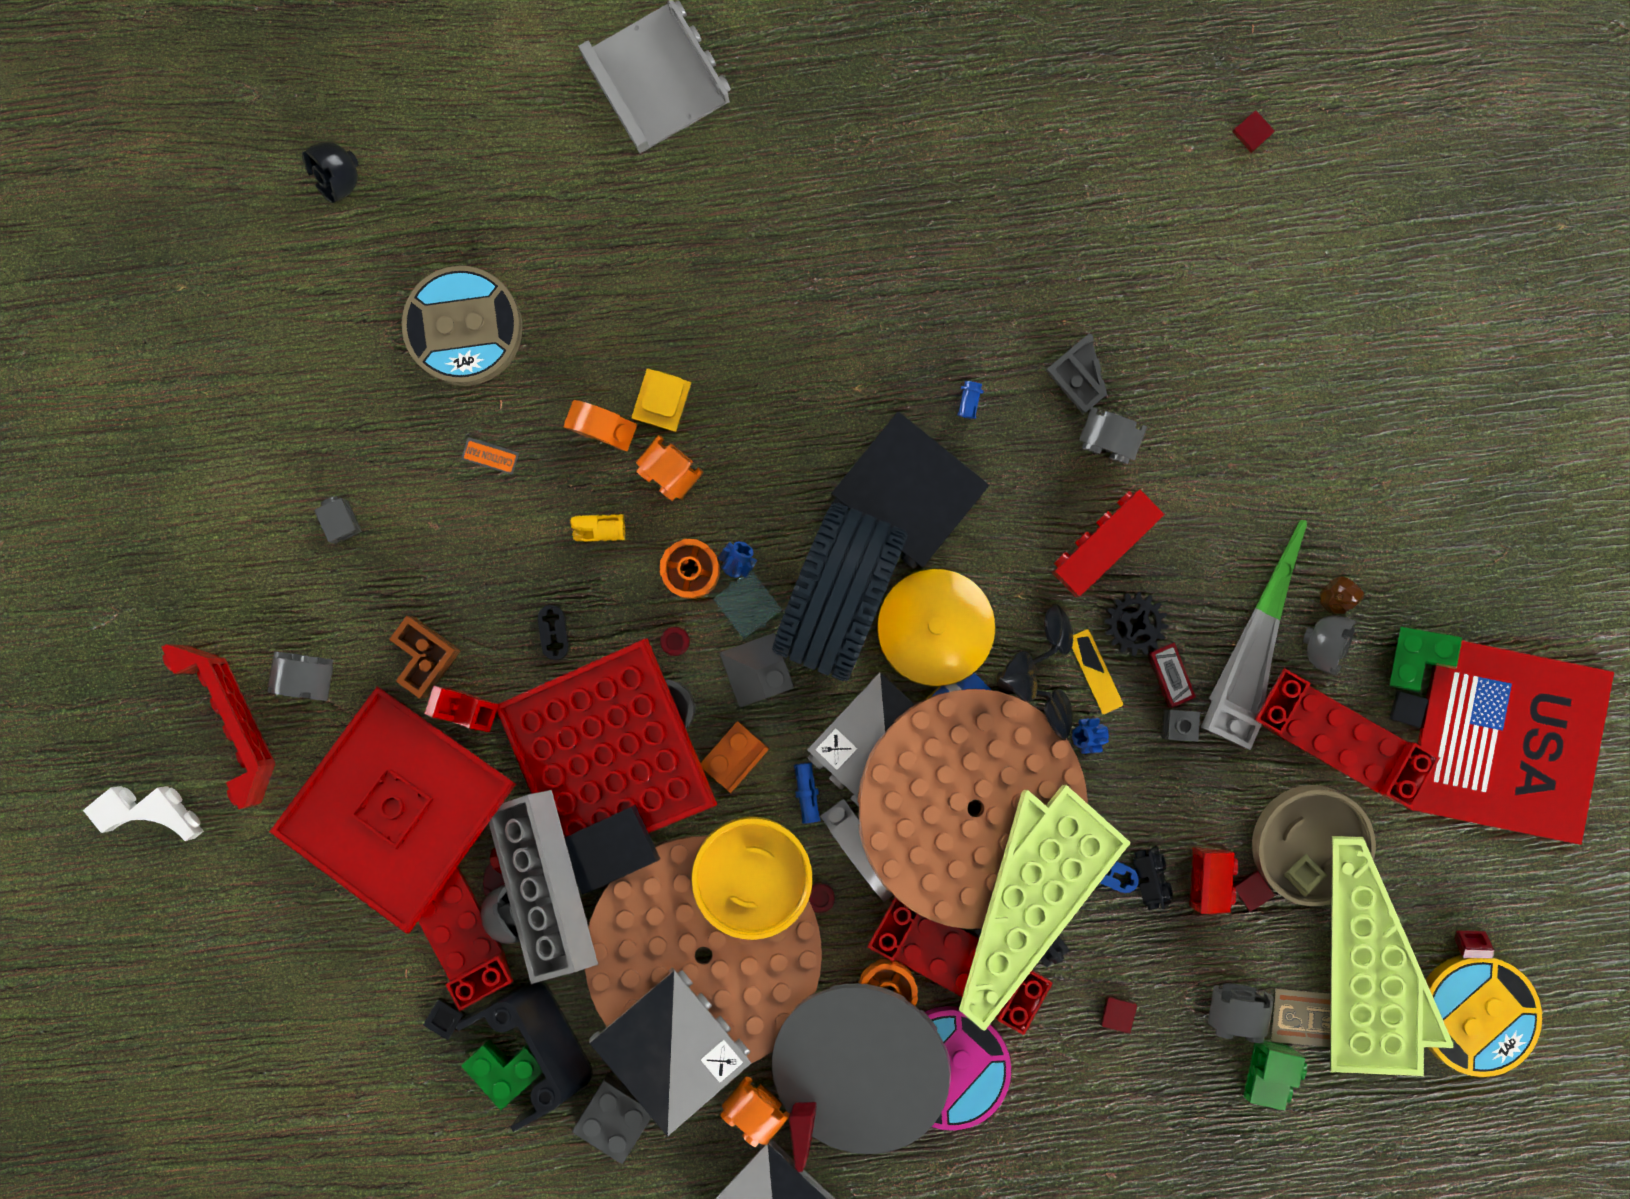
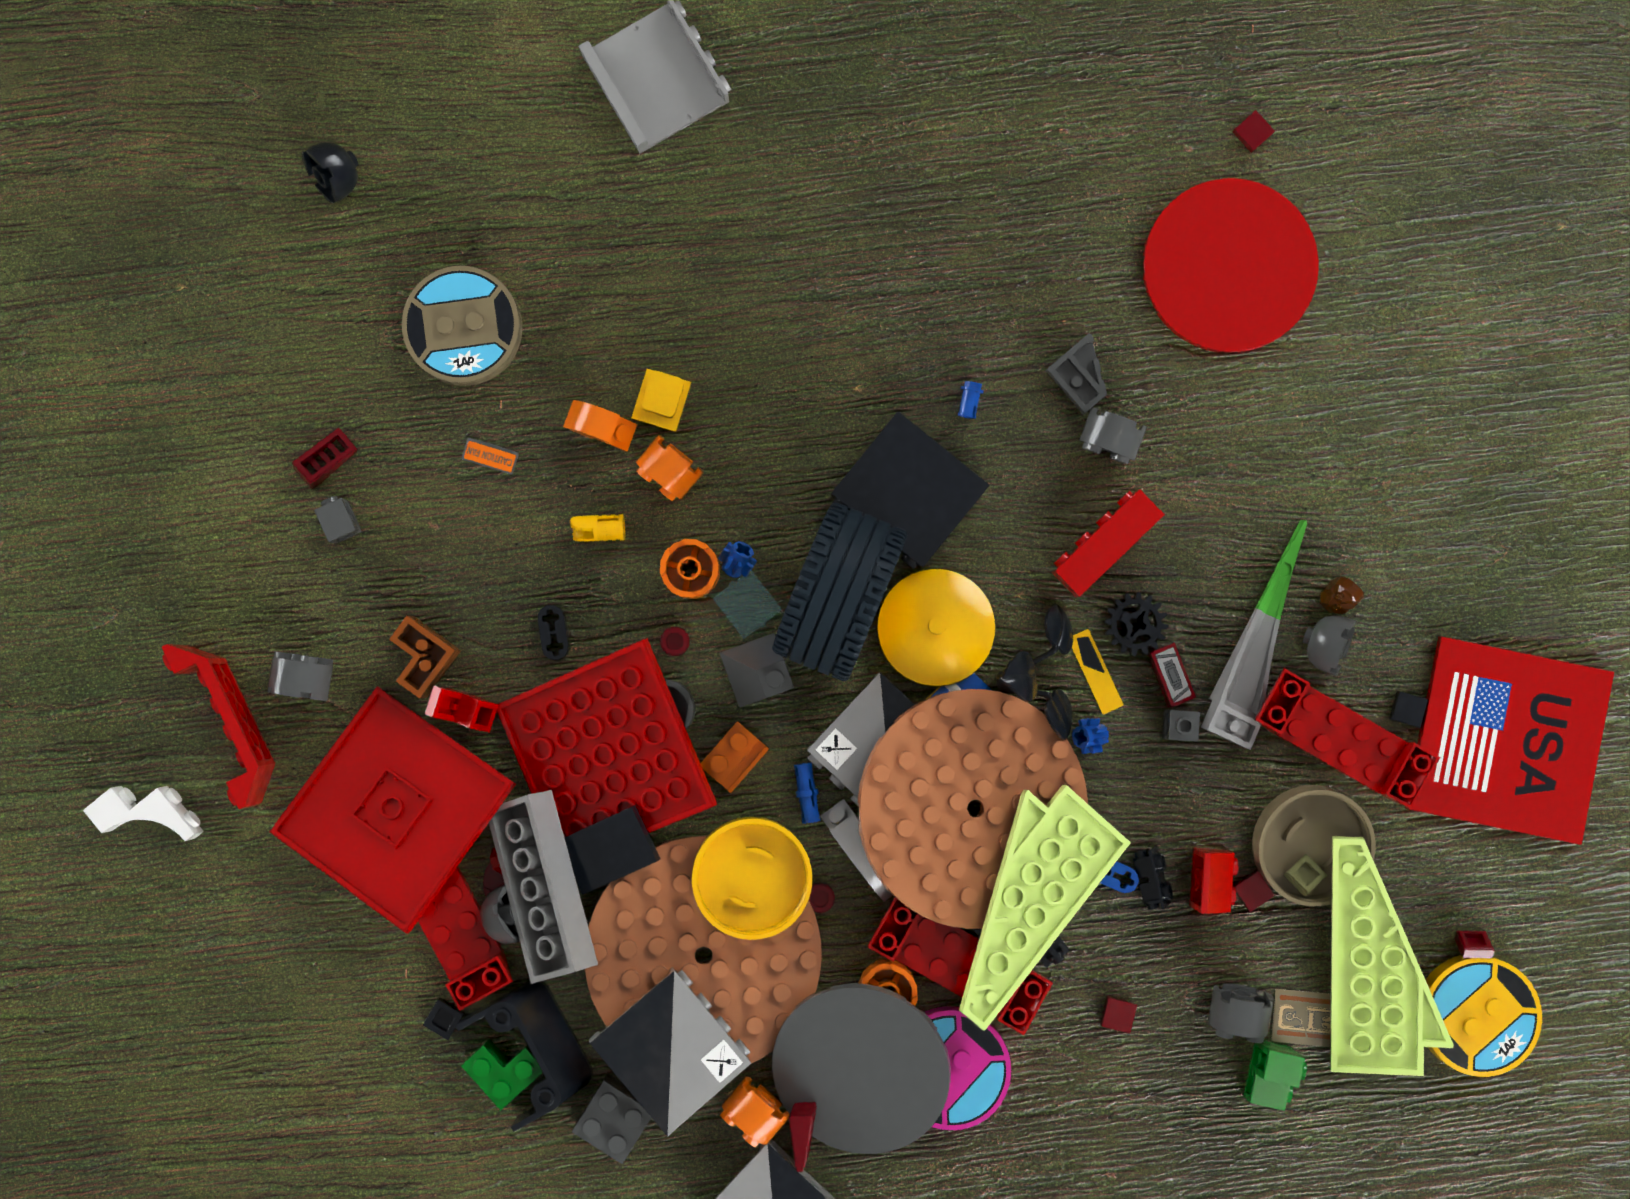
green brick [1390,627,1462,692] -> none
none -> dark red slope [292,427,358,490]
none -> red tile [1143,178,1319,353]

